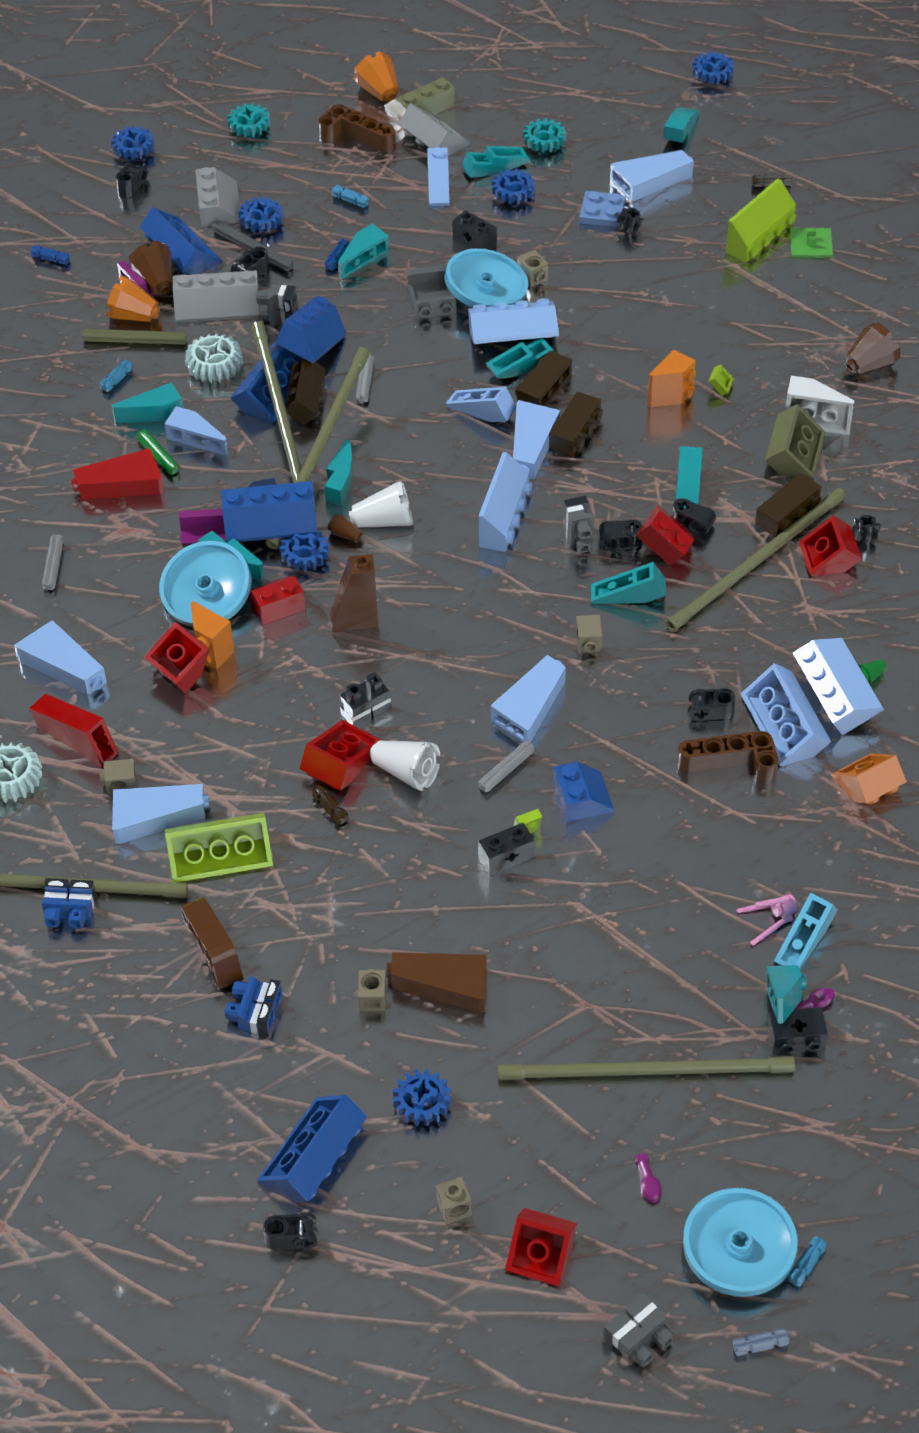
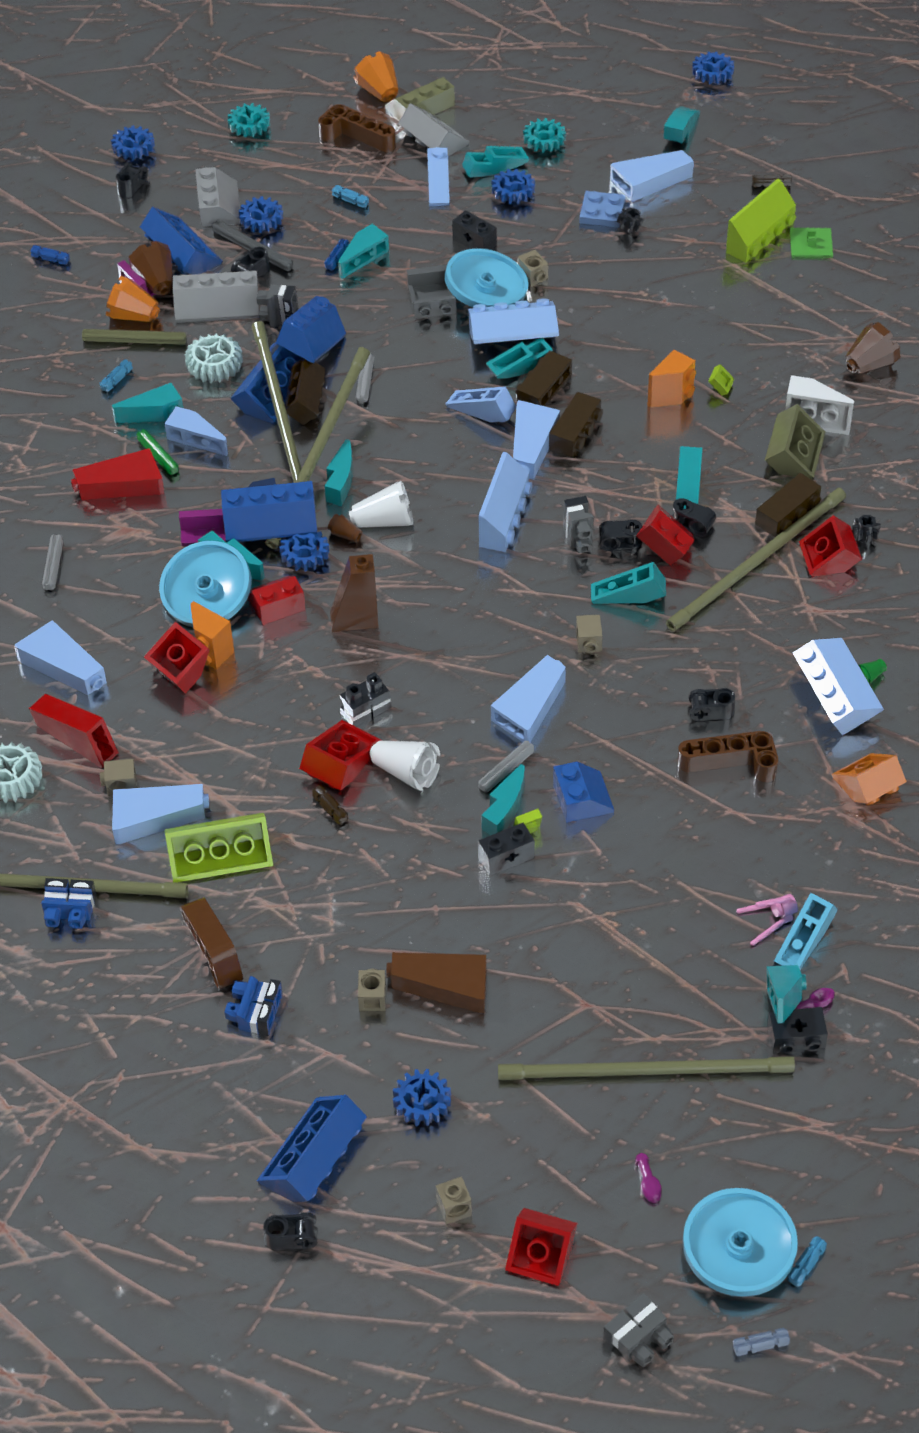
light blue slope [741,663,831,766] -> none
none -> teal slope [481,764,525,836]

